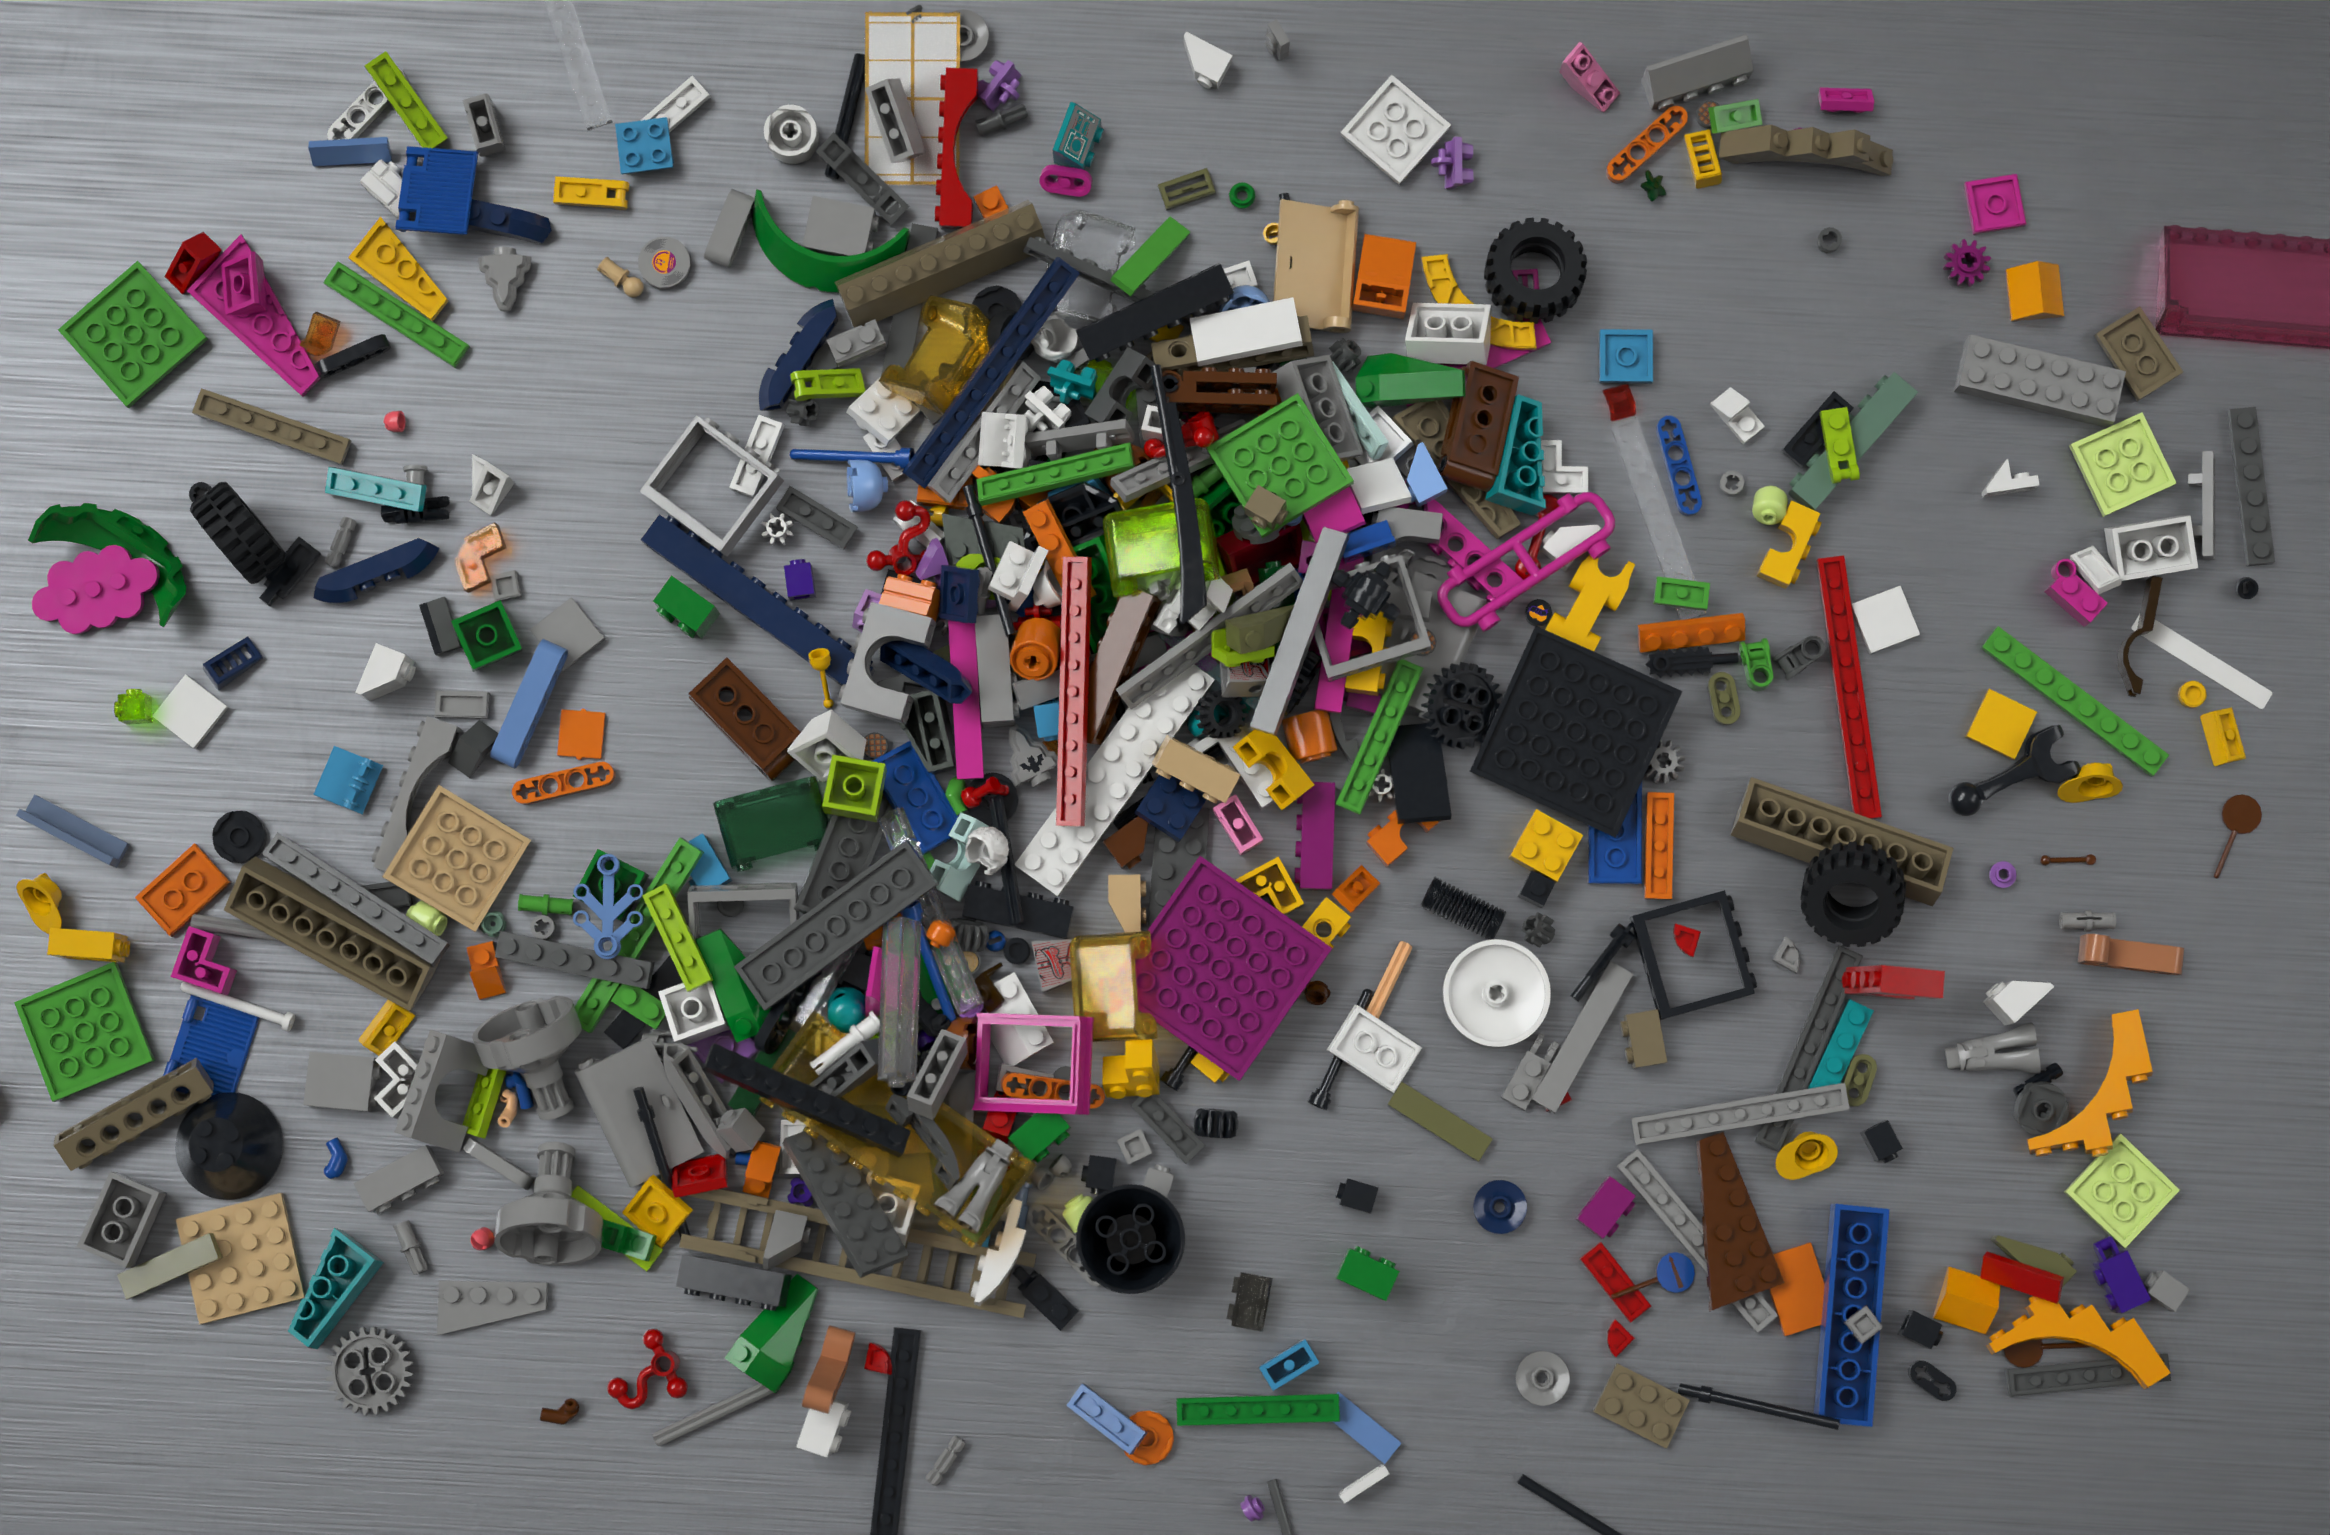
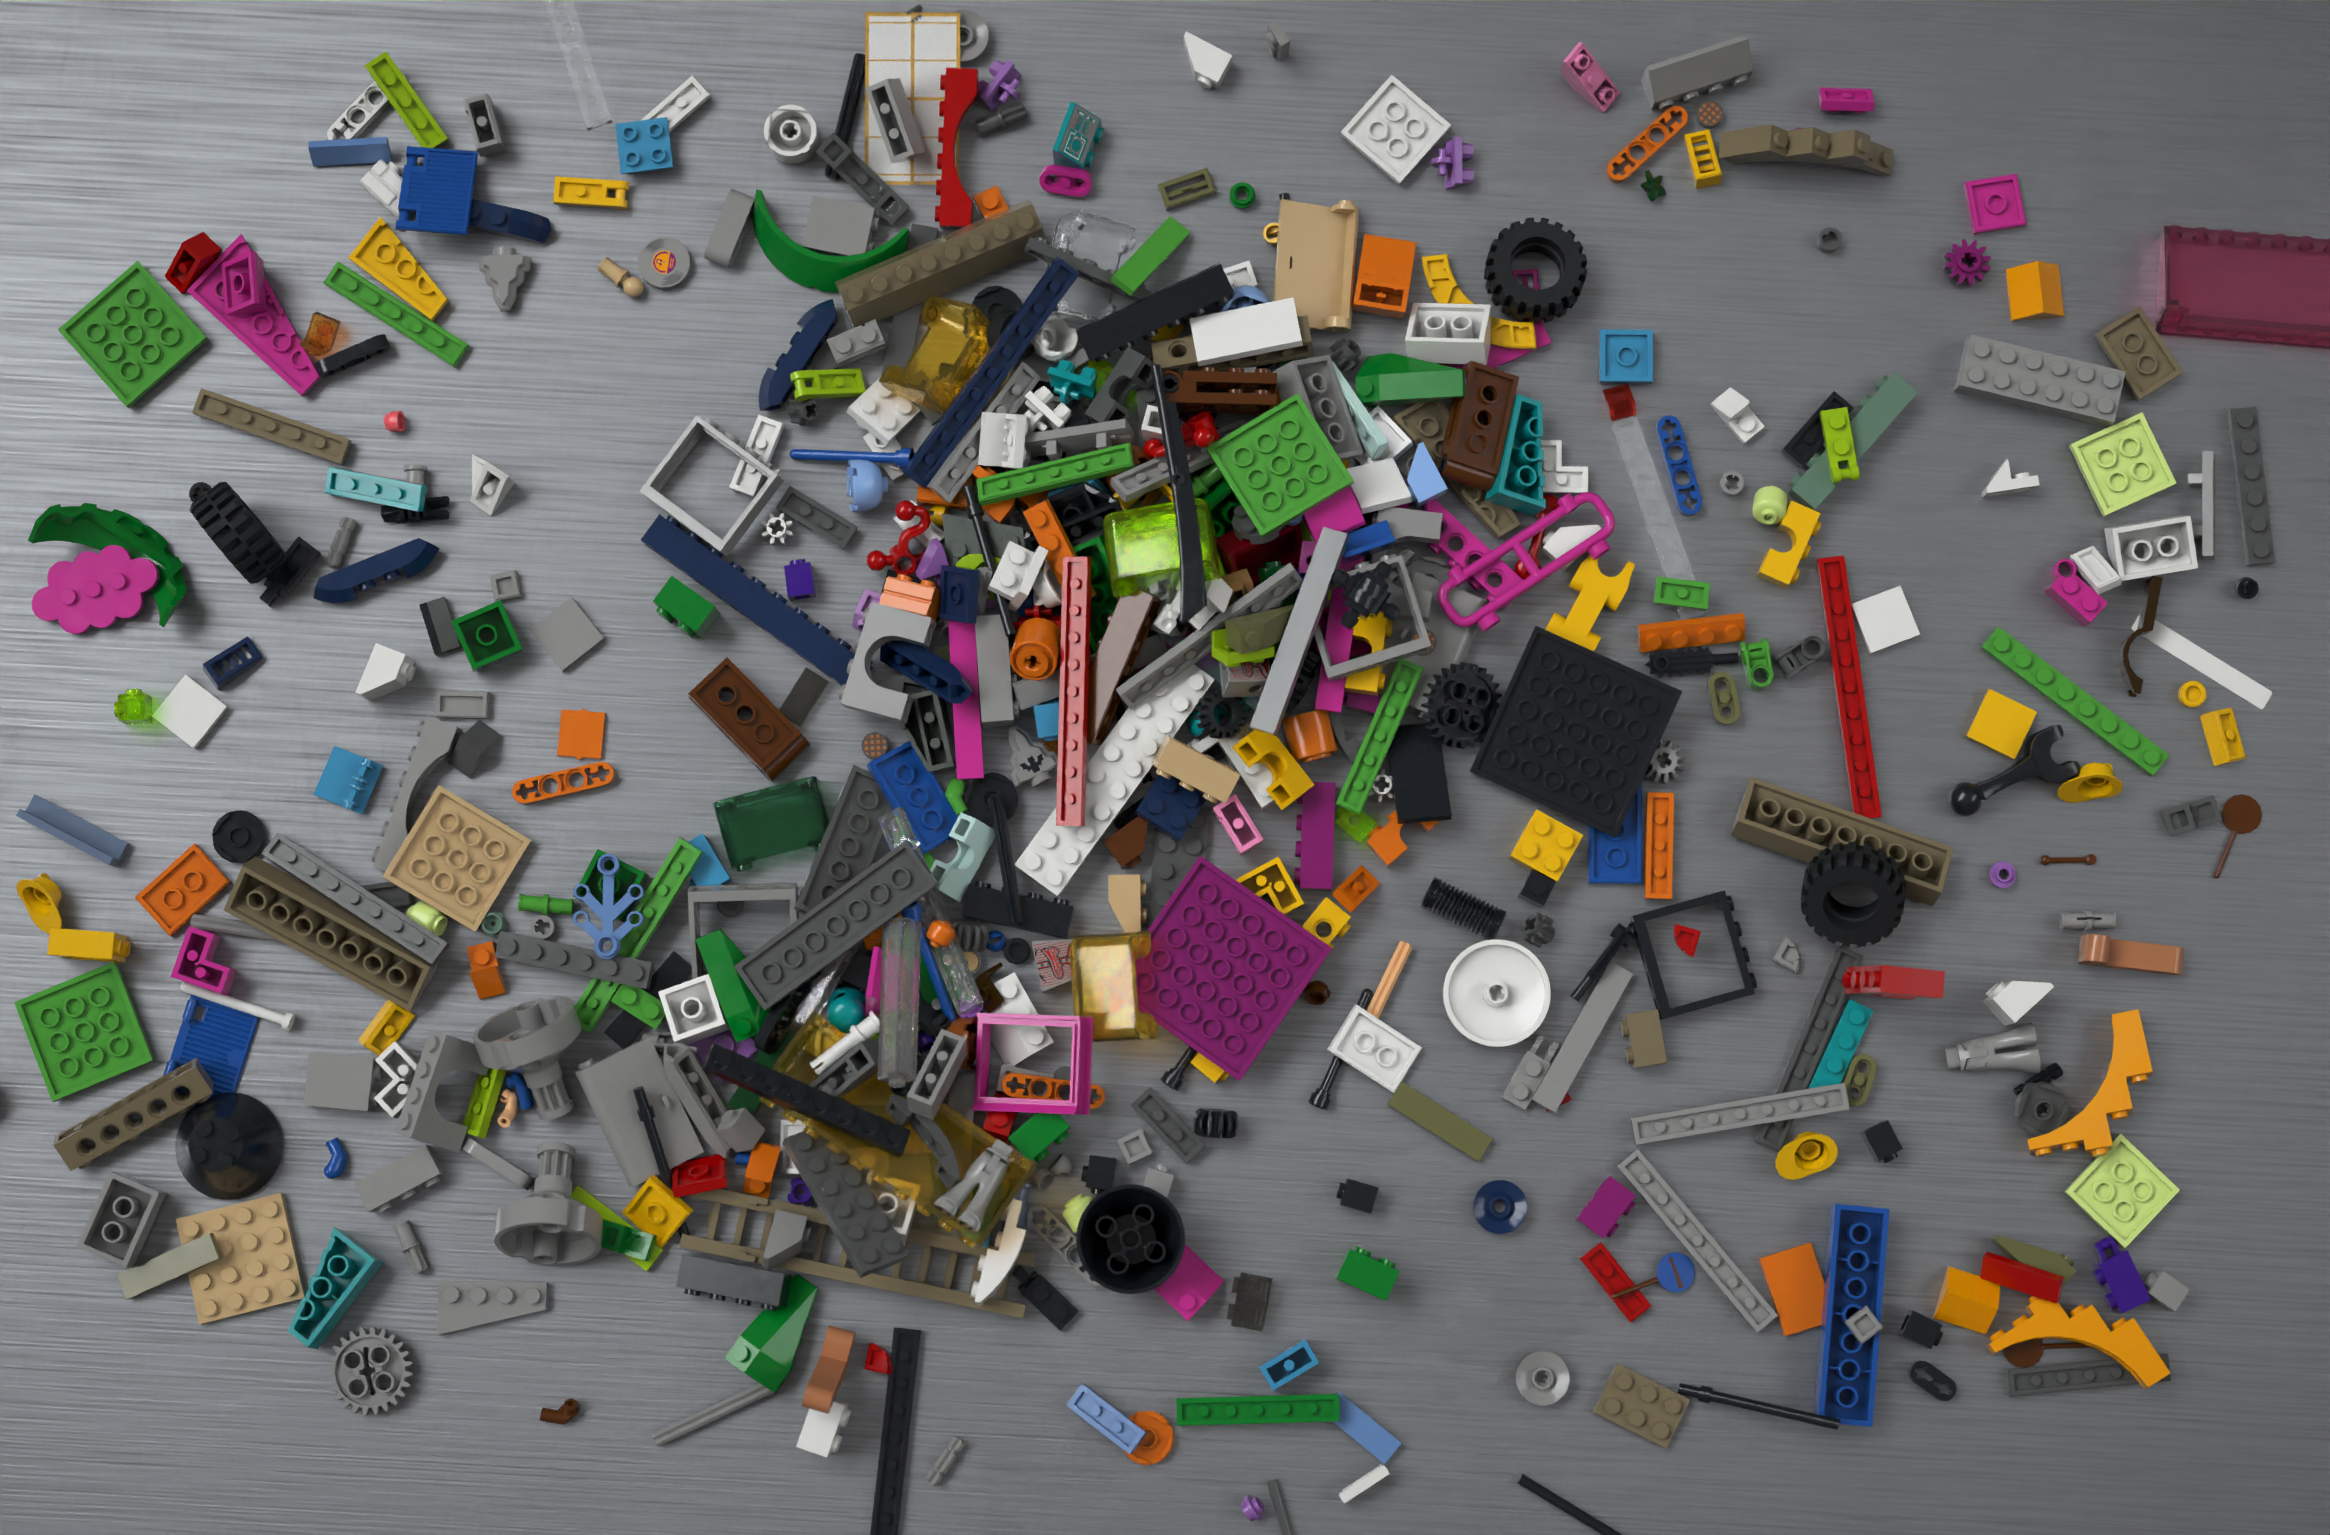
clear orange plate [455,522,507,593] -> none
coral hinge [470,1227,494,1250] -> none
medium blue beam [490,639,568,769] -> none
red piece [607,1328,688,1409] -> none
lime plate [642,883,713,992] -> none
white slope [787,709,867,783] -> none
yellow hinge [808,648,834,709] -> none
lime brick [822,755,887,822] -> none
red piece [961,777,1009,809] -> none
white hair [965,827,1009,875] -> none
yellow brick [1102,1039,1160,1099] -> none
dark tan brick [1244,485,1288,530] -> none
black tile [1525,599,1552,627] -> none
red tile [1607,1319,1635,1358] -> none
reddish brown wing [1696,1132,1784,1312] -> none
bright green plate [1708,99,1763,134] -> none
none -> clear smoke tile [779,668,829,727]
none -> dark pink slope [1154,1244,1224,1321]
none -> clear neon green brick [1334,807,1377,845]
none -> dark grey slope [2162,795,2222,836]

